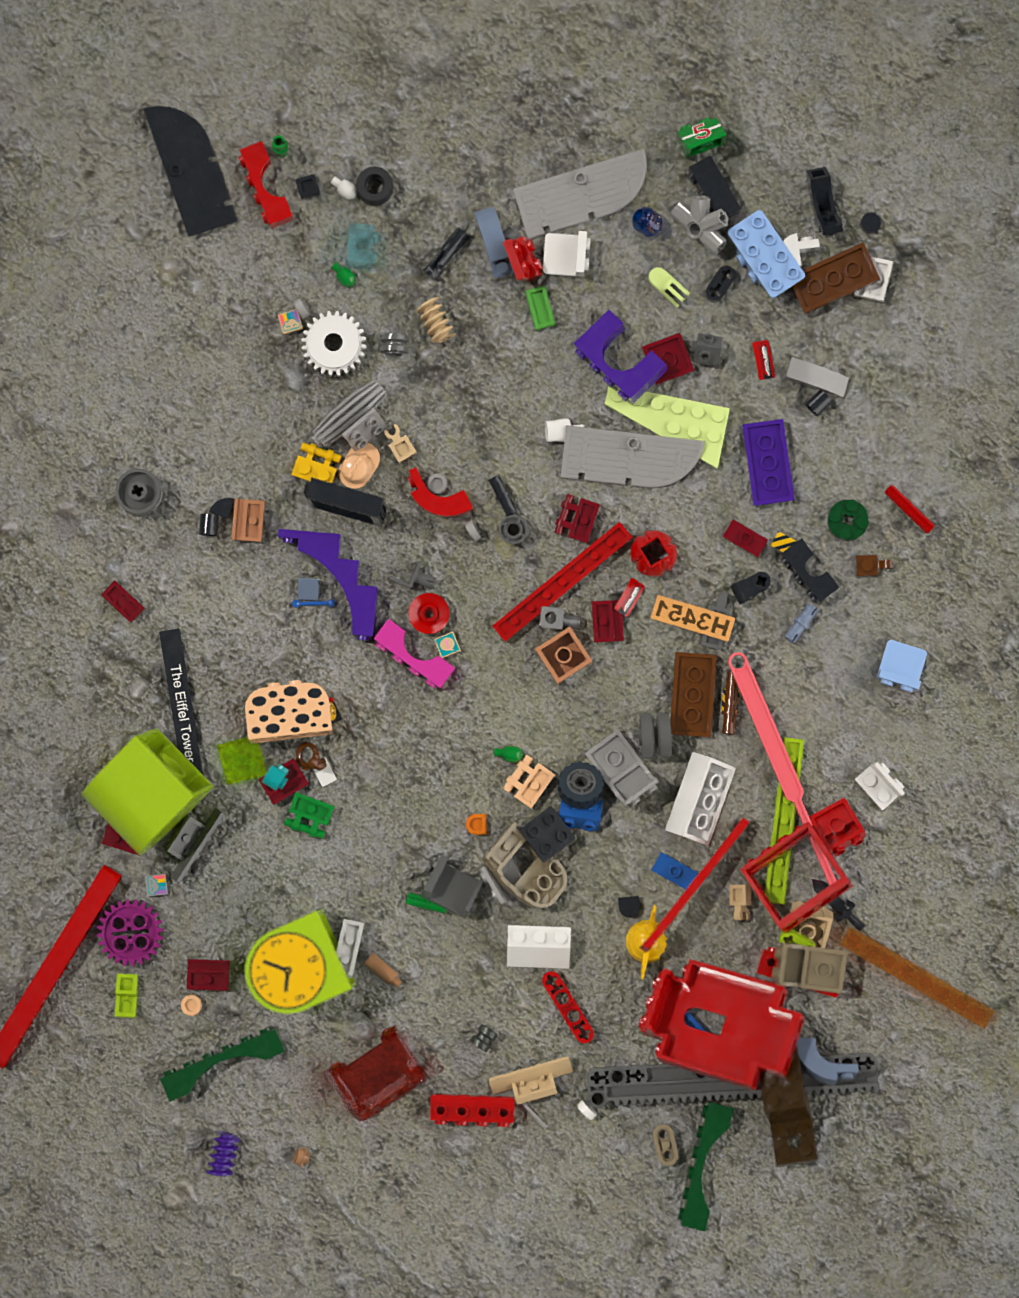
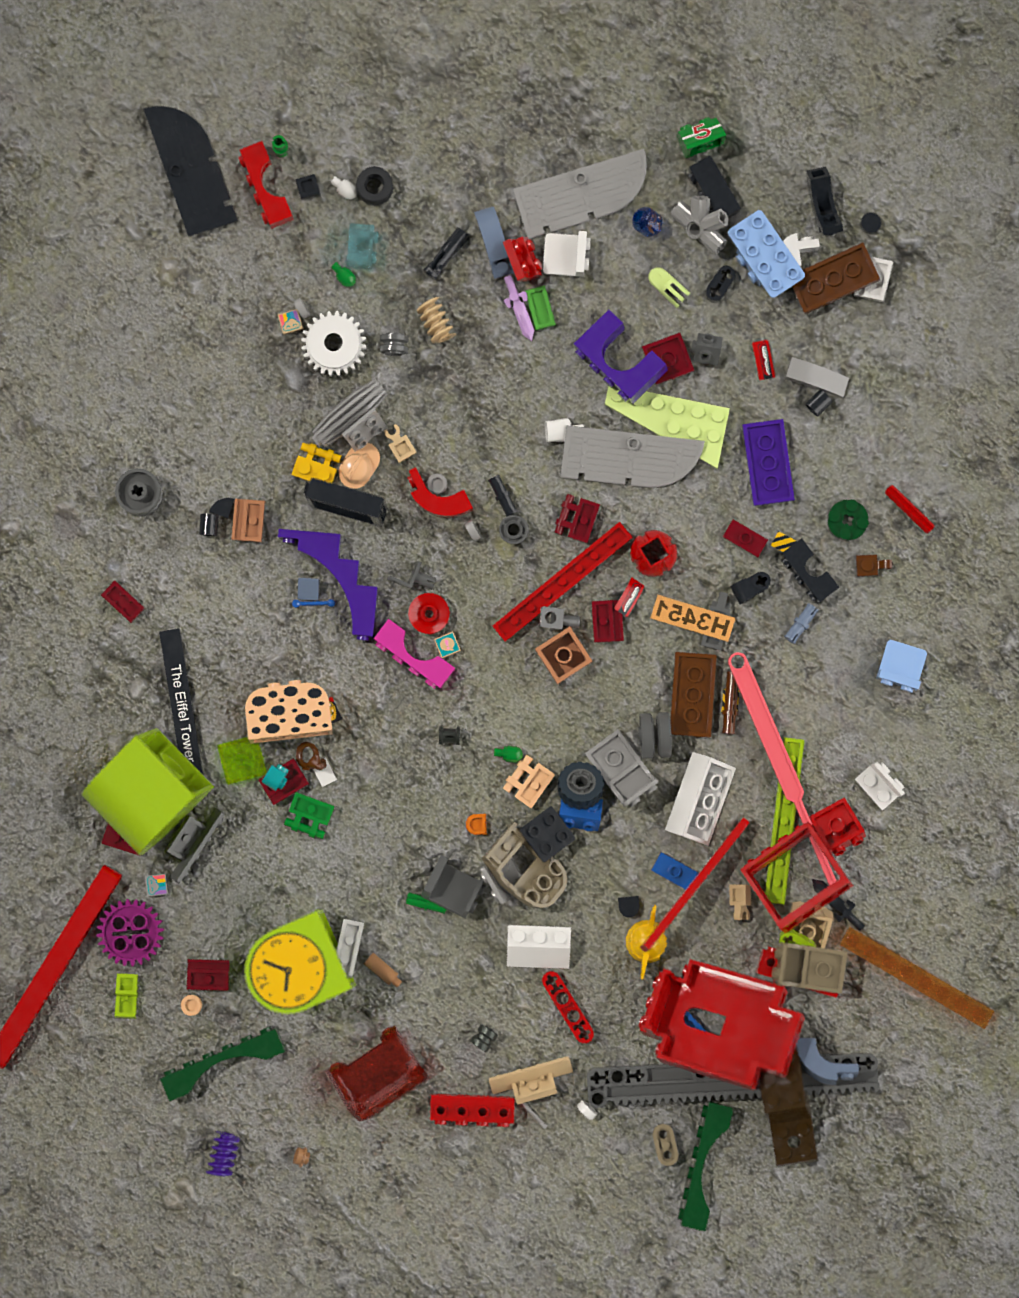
none -> pearl dark grey bush [439,726,460,745]
none -> lavender sword [504,275,534,341]

